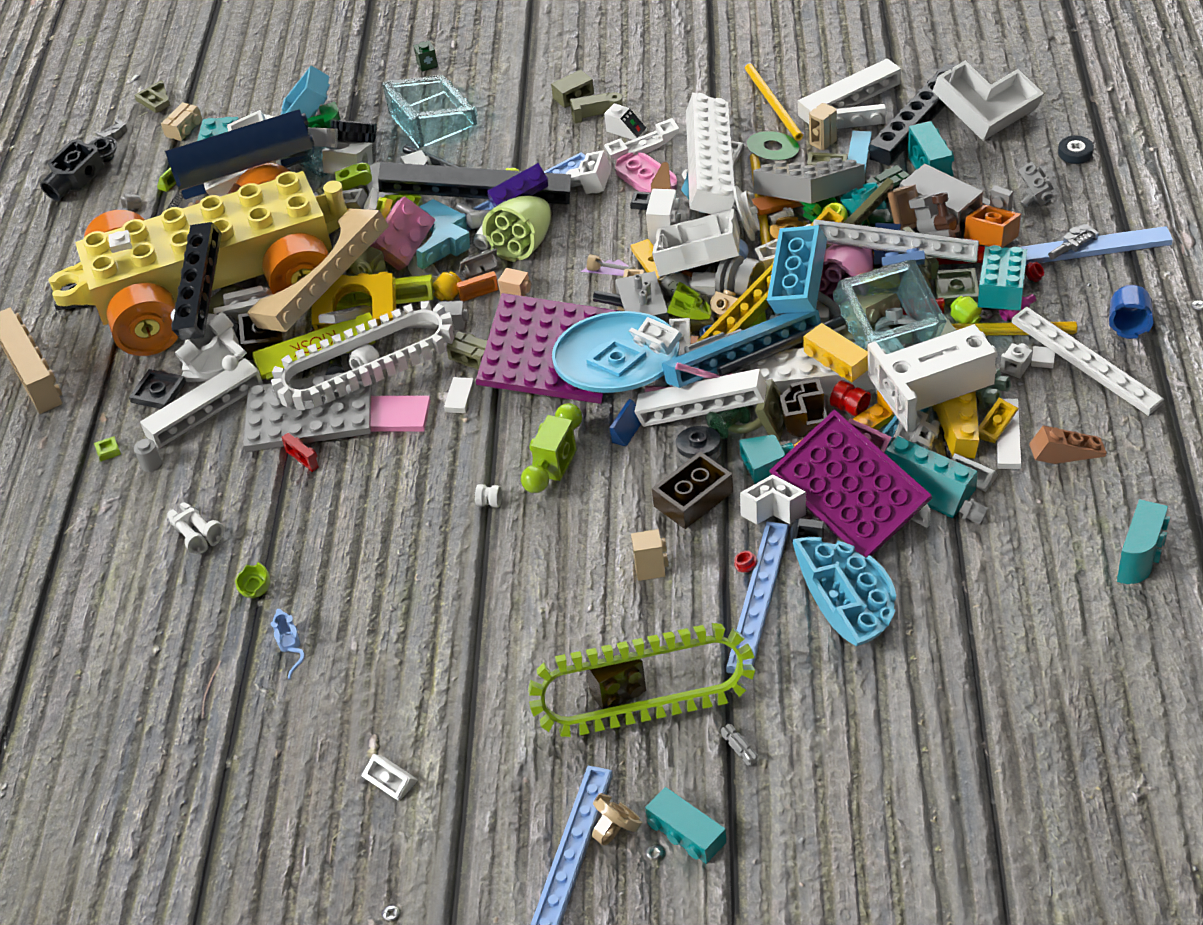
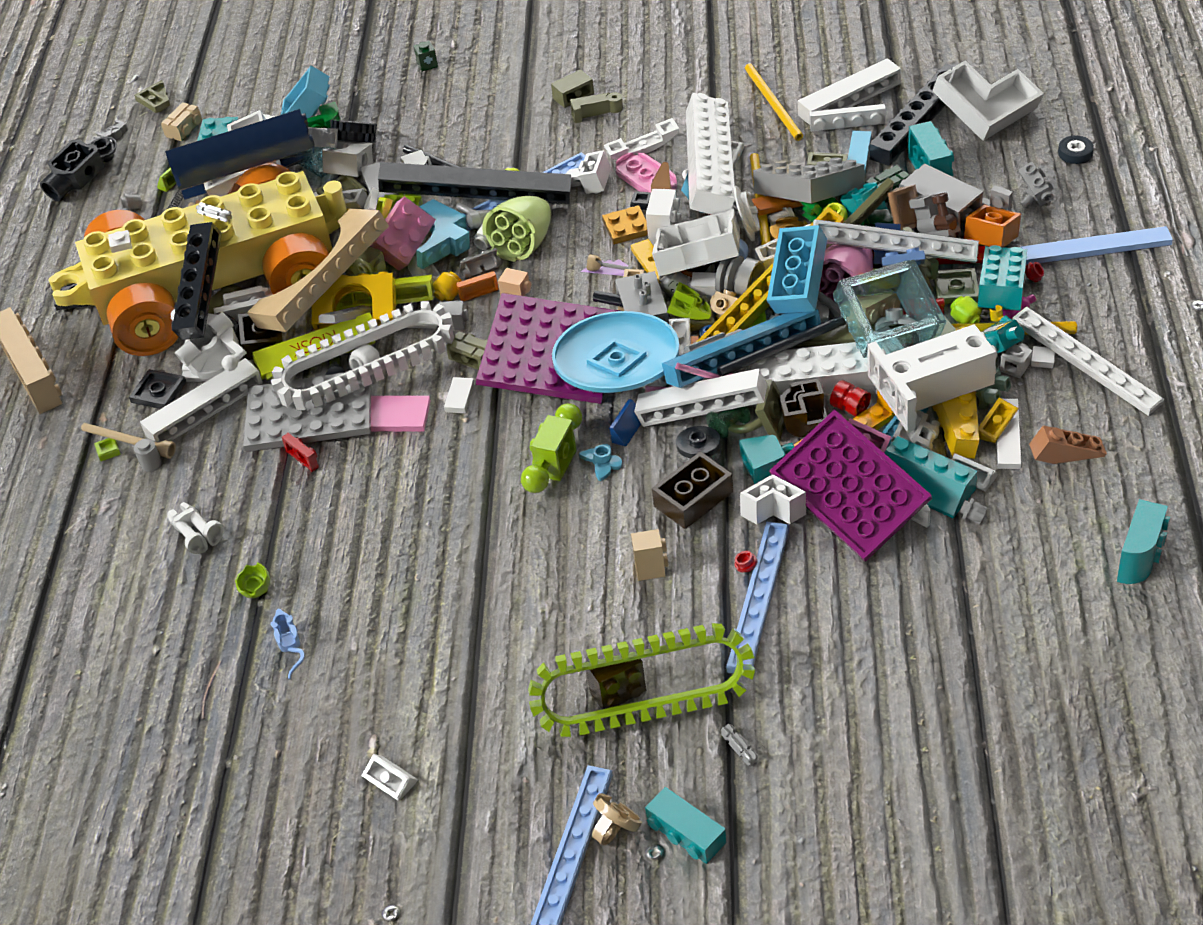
lime leg [335,162,372,191] -> none
clear light blue windscreen [382,75,478,148] -> none
white wheel [475,484,502,508] -> none
dark purple brick [488,163,548,208] -> none
white slope [604,104,647,140] -> none
white bracket [629,317,682,356] -> none
sticker [747,131,799,160] -> none
black plate [790,518,824,547] -> none
medium azure brick [793,537,896,646] -> none
yellow brick [803,323,868,382] -> none
tan brick [809,103,837,150] -> none
flat silver piece [1048,224,1099,260] -> none
blue cylinder [1109,285,1153,339] -> none
none -> tan piece [81,423,176,459]
none -> axle [196,202,232,223]
none -> medium azure animal [579,444,622,481]
none -> plate [602,206,648,245]
none -> teal torso [955,305,1024,353]

